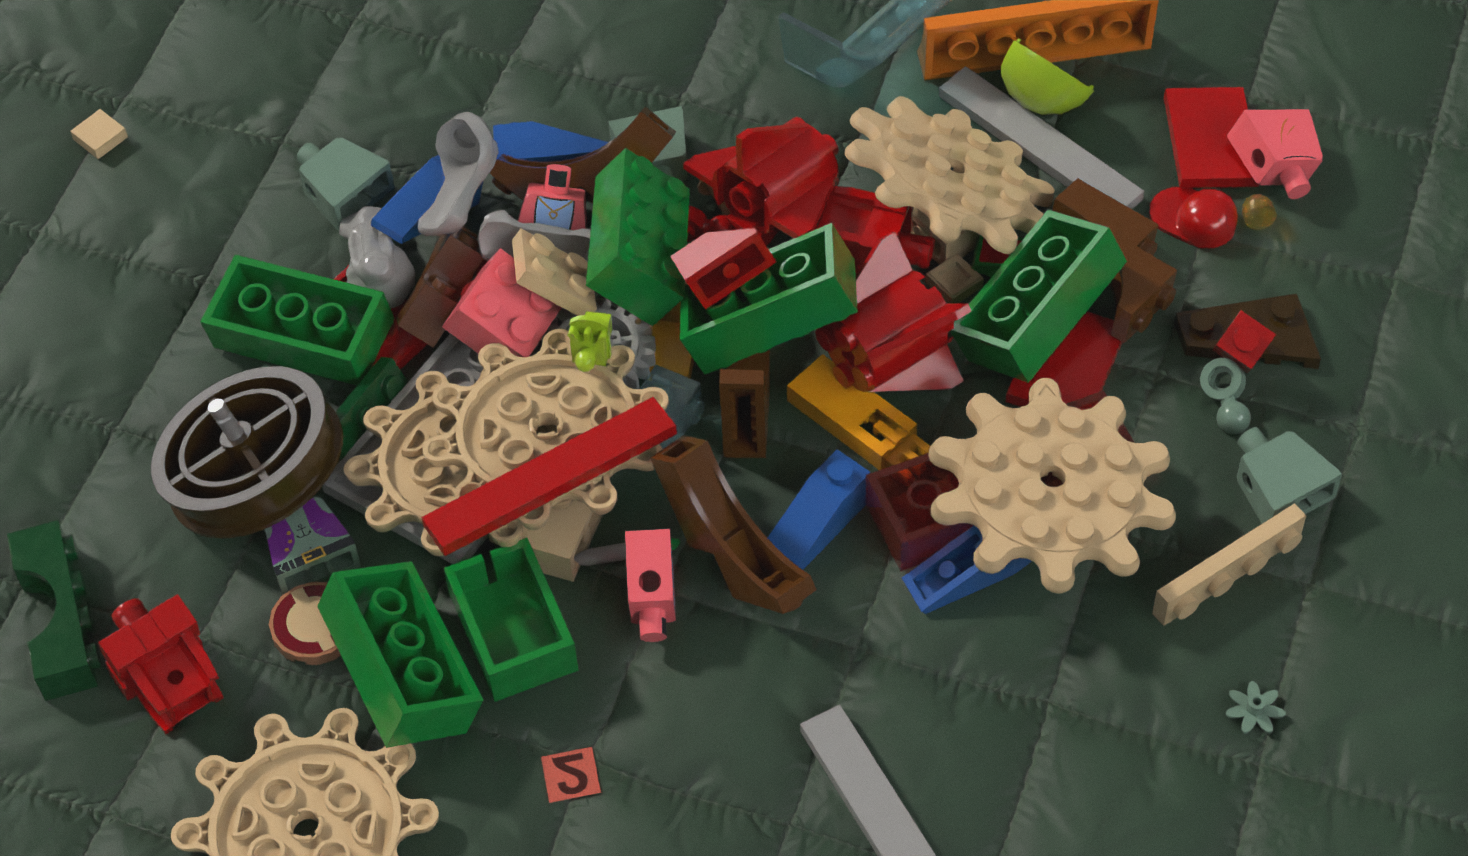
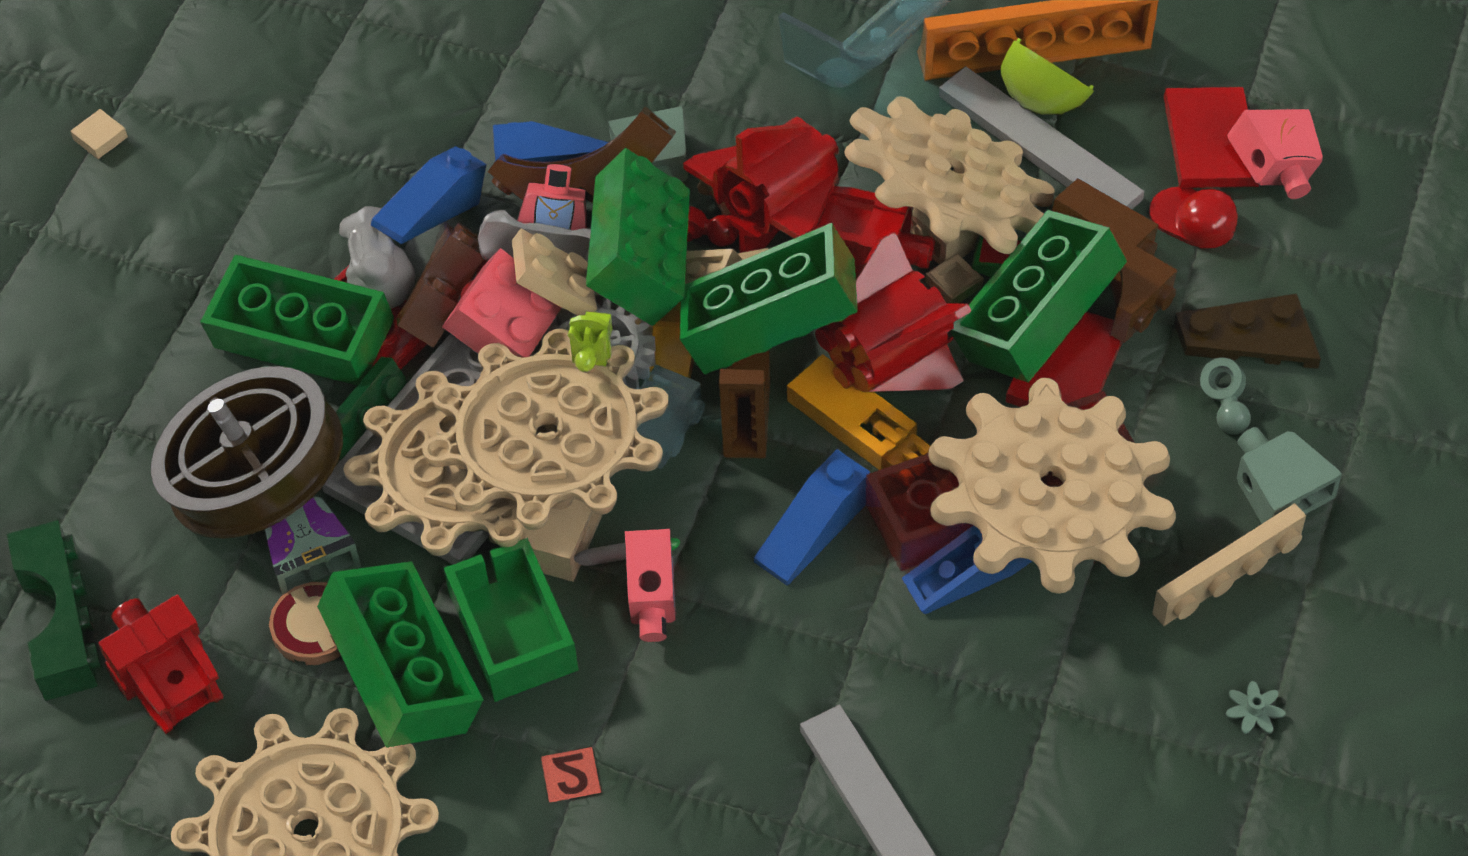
sand green torso [297,138,395,231] -> none
light grey hair [418,112,499,236] -> none
red tile [421,397,677,556] -> none
reddish brown arch [650,435,817,614] -> none
red slope [671,228,777,310] -> none
red brick [1213,310,1276,374] -> none
clear yellow hinge [1242,194,1277,230] -> none

